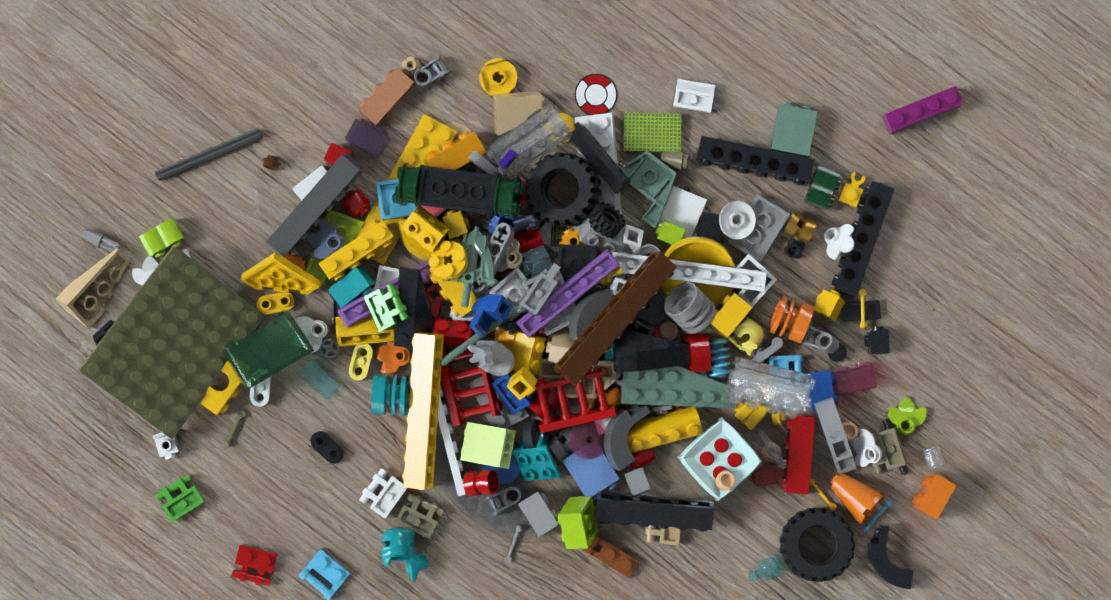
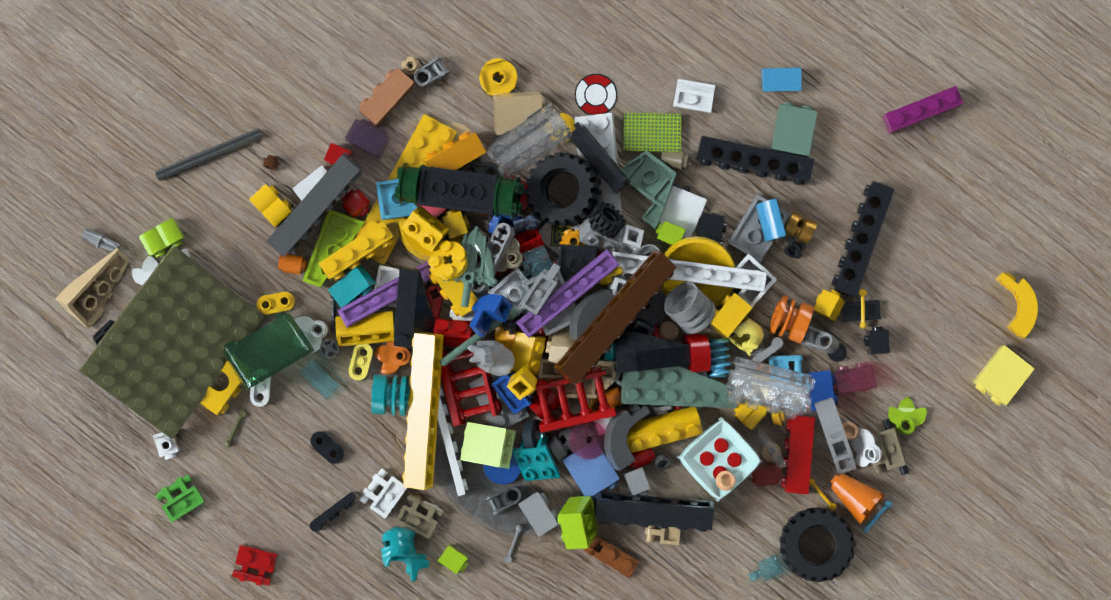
yellow plate [240,252,321,295] -> none
medium azure plate [299,549,351,600] -> none
sand blue plate [307,221,344,259] -> none
plate [364,283,409,332] -> none
red wheel [463,469,499,497] -> none
light grey beam [468,150,501,175] -> none
dark purple tile [498,149,519,169] -> none
white dish [719,201,756,239] -> none
dark green brick [804,166,842,210] -> none
white plate [824,224,855,260] -> none
yellow plate [838,172,865,208] -> none
black arch [868,525,914,589] -> none
orange brick [911,473,956,519] -> none
clear piece [922,445,946,471] -> none
none -> yellow brick [249,184,292,228]
none -> black plate [310,492,357,532]
none -> lime brick [438,544,469,574]
none -> dark grey hinge [654,453,671,470]
none -> dark azure brick [756,198,786,242]
none -> dark azure brick [761,68,802,92]
none -> light yellow brick [973,345,1034,406]
none -> yellow arch [995,272,1038,339]

